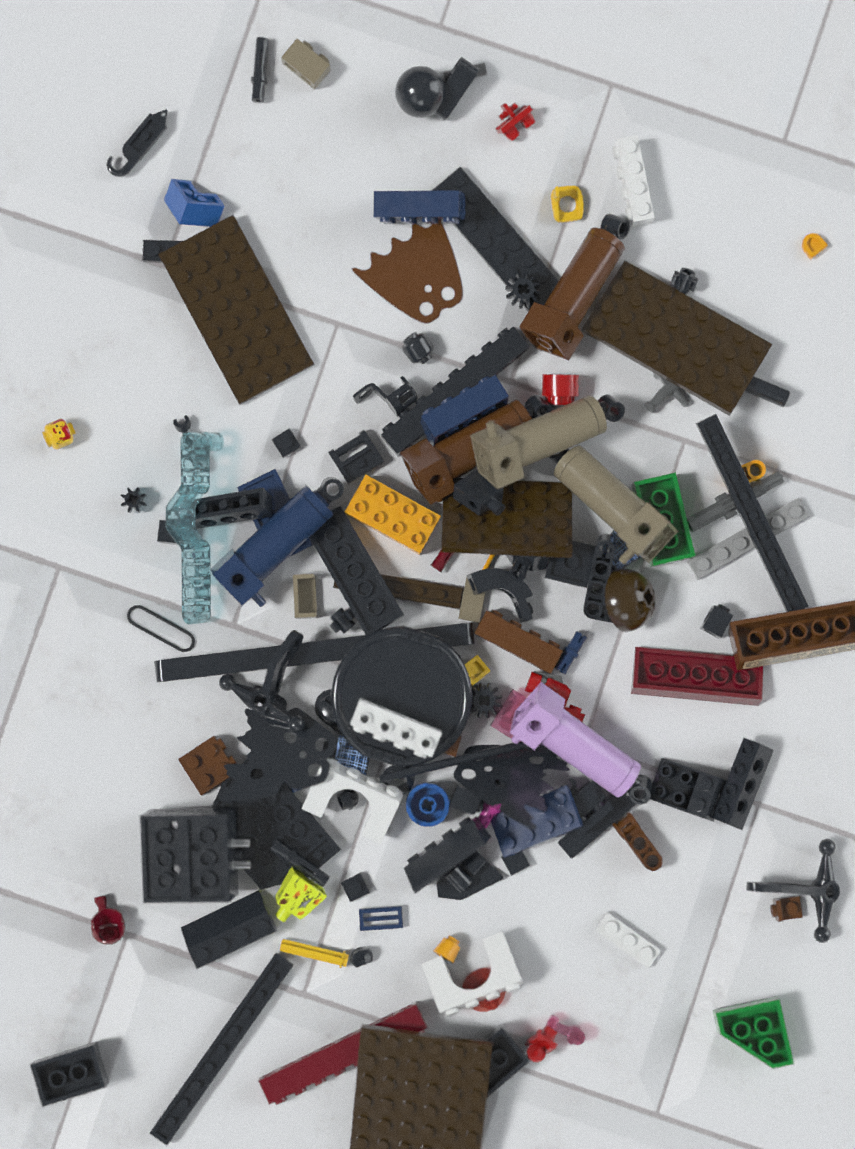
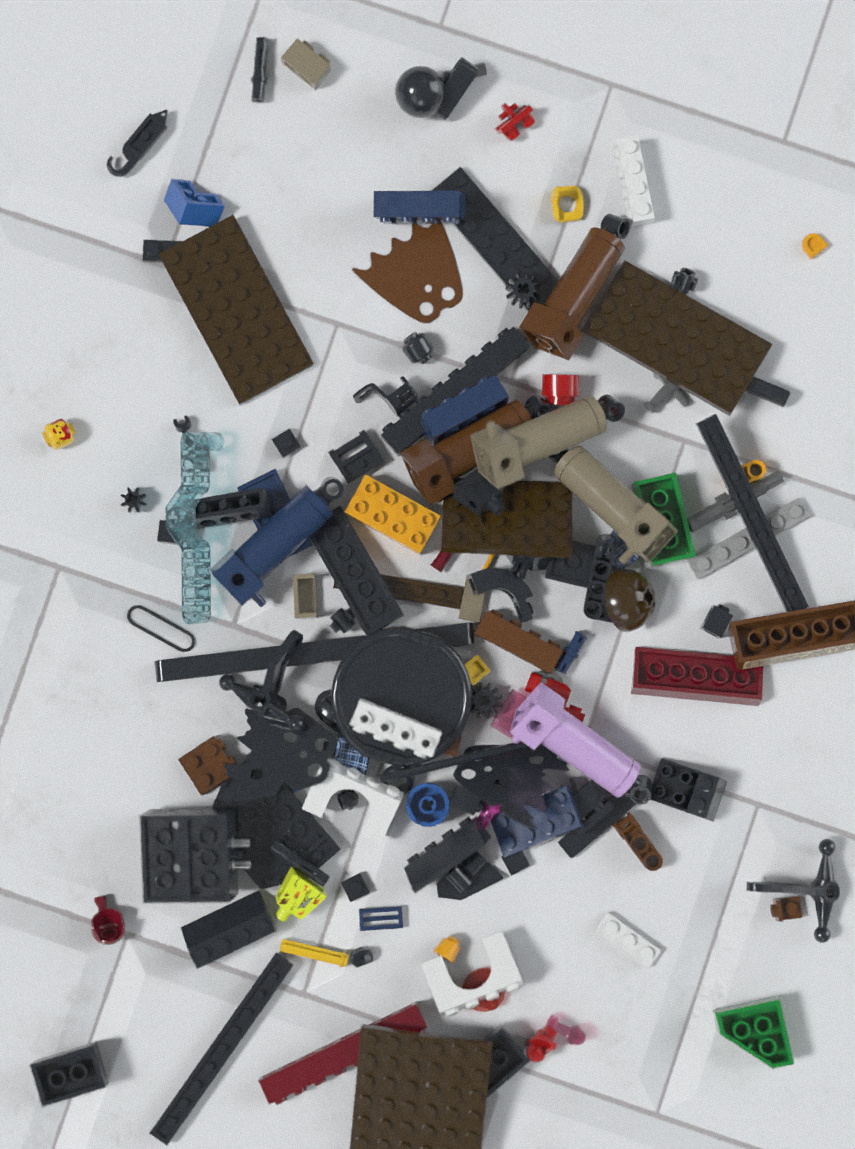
black brick [712,737,774,830] -> none

